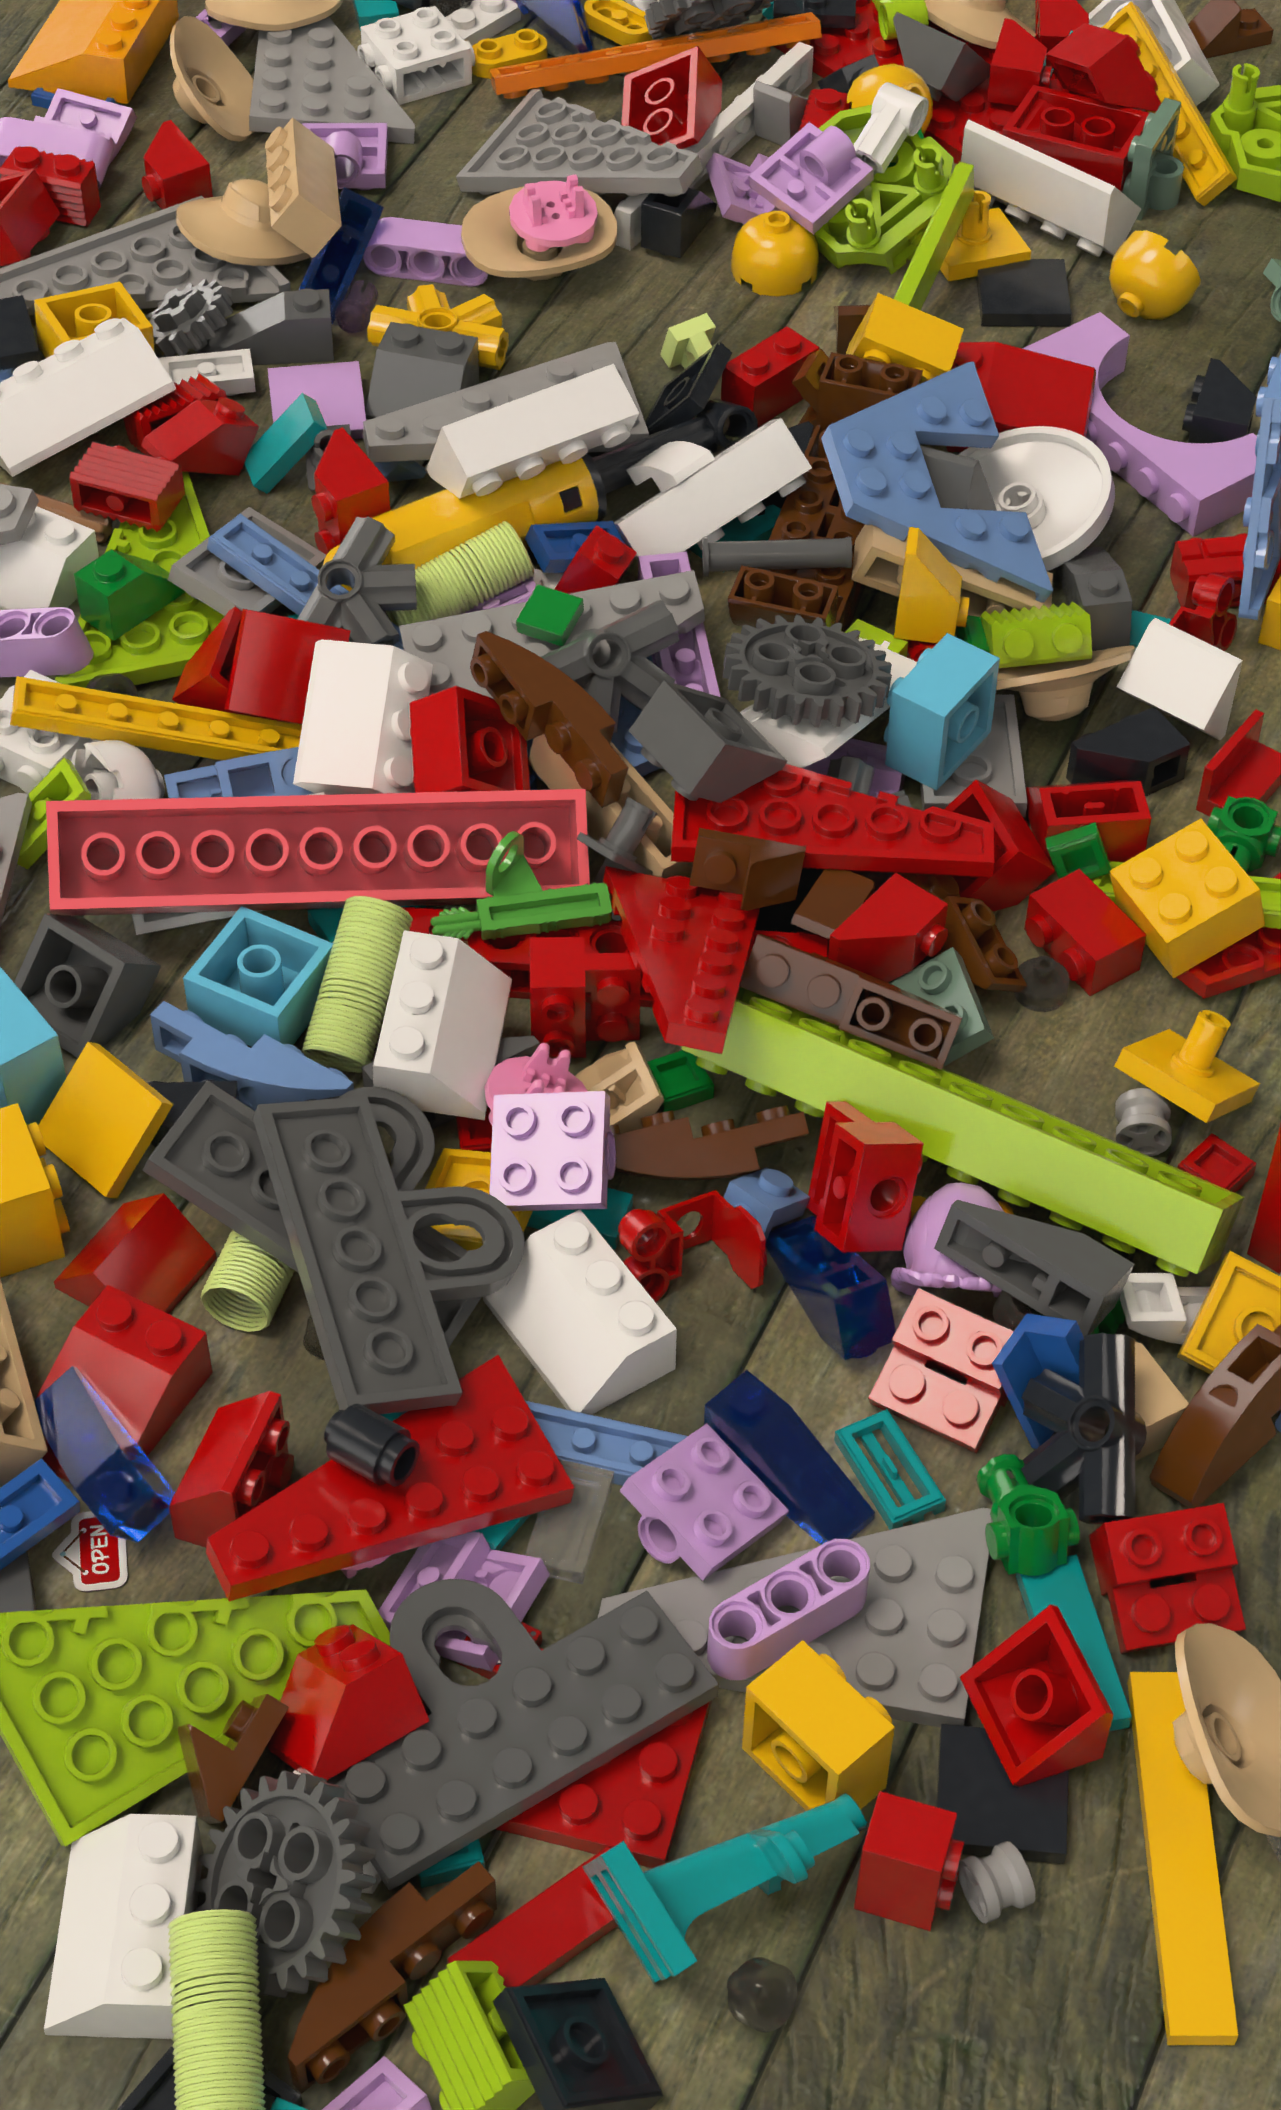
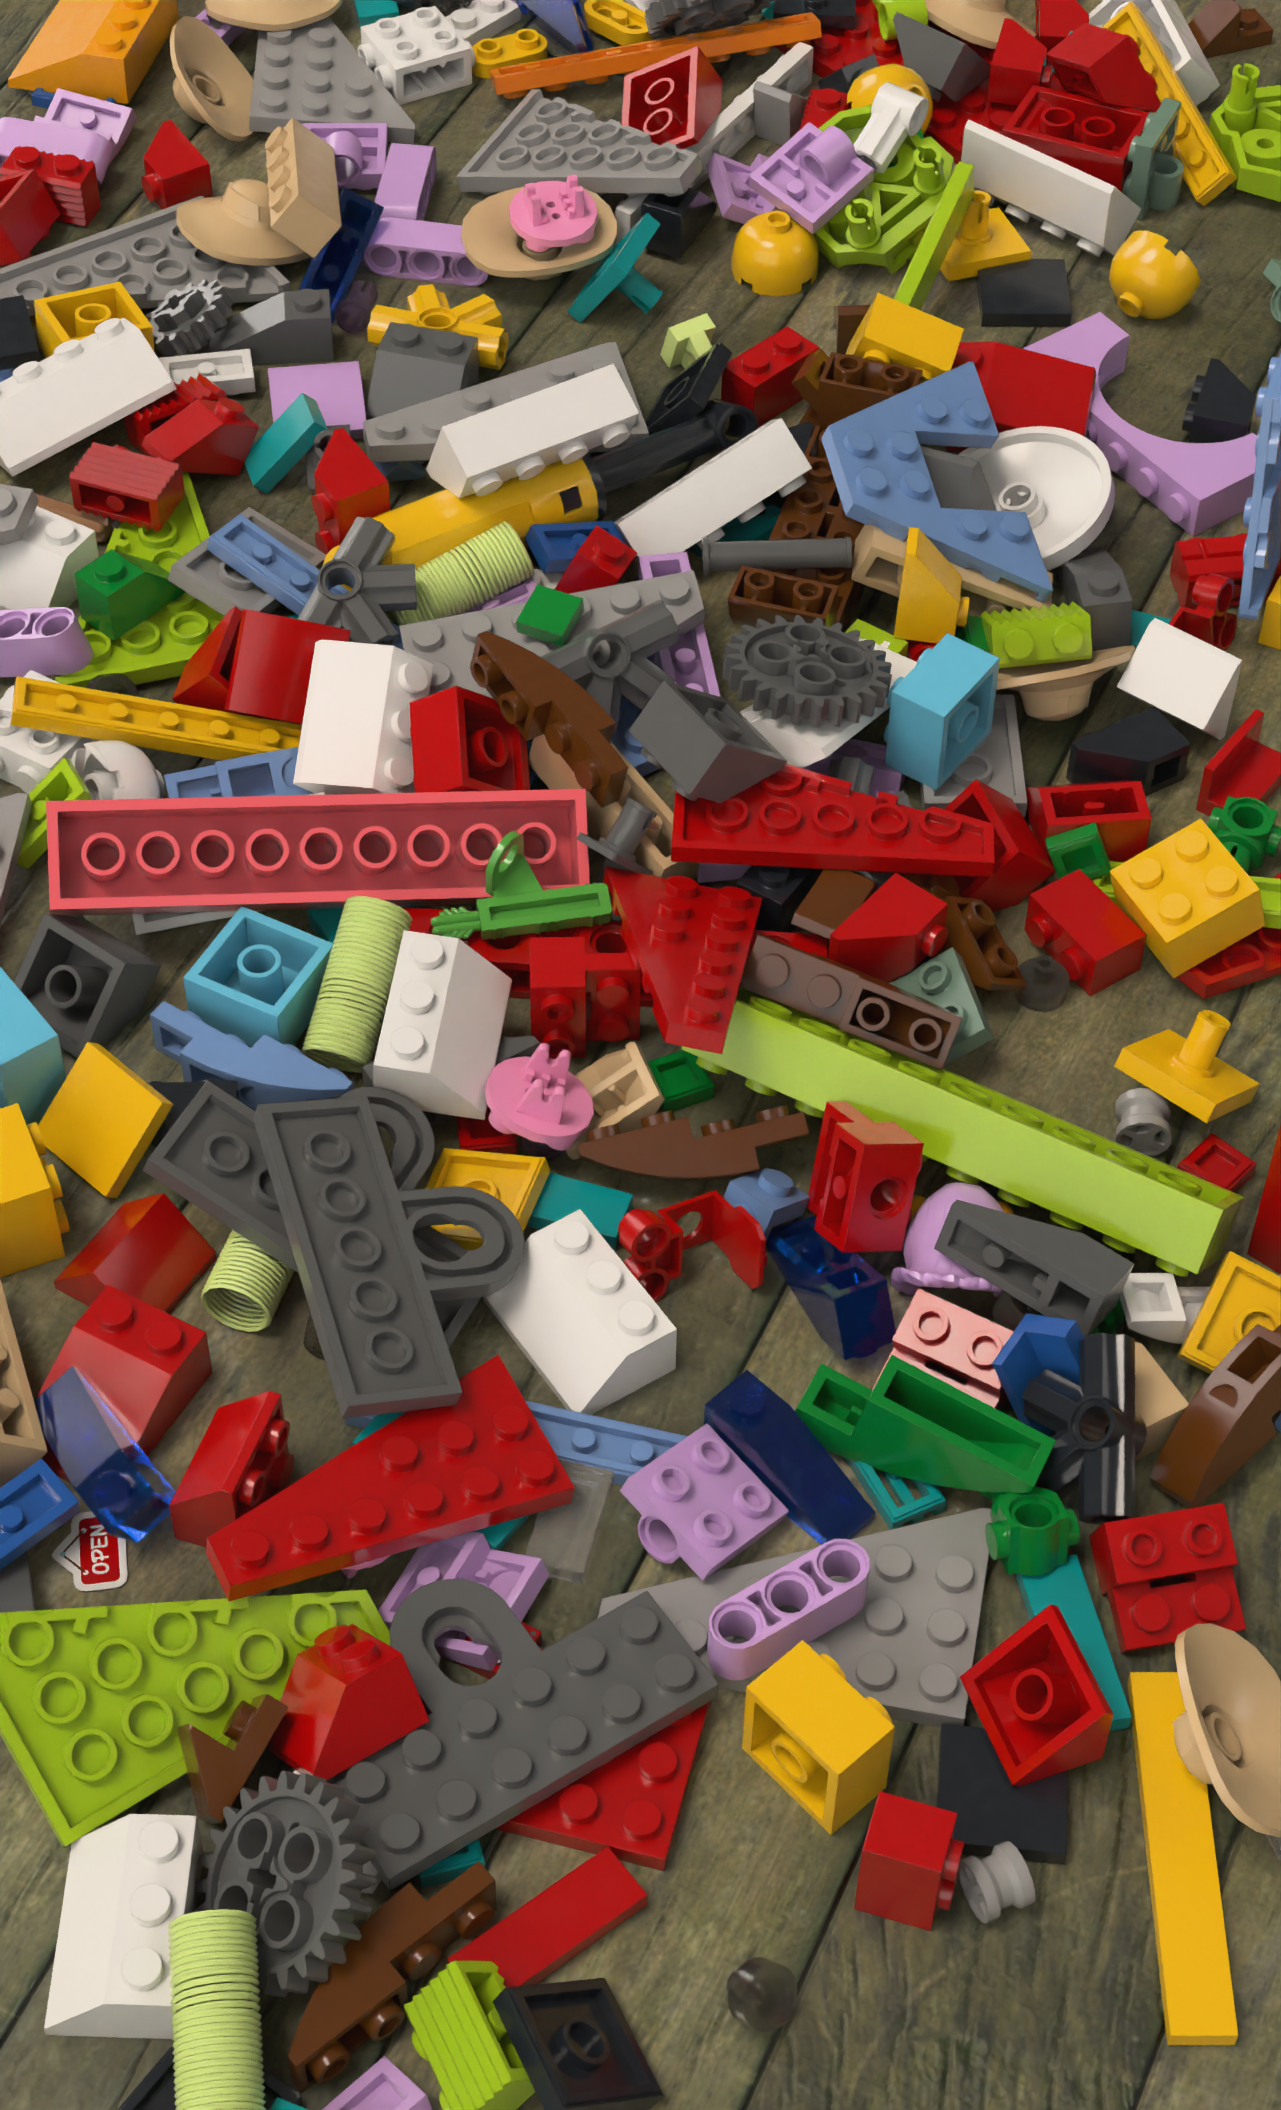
black brick [324,1404,420,1487] -> none
plate [489,1091,616,1211] -> none
teal piece [582,1793,867,1983] -> none
white slope [626,441,715,493] -> none
reddish brown slope [689,828,806,911] -> none
none -> lavender beam [373,143,437,227]
none -> teal tile [567,213,663,323]
none -> green slope [786,1355,1056,1493]

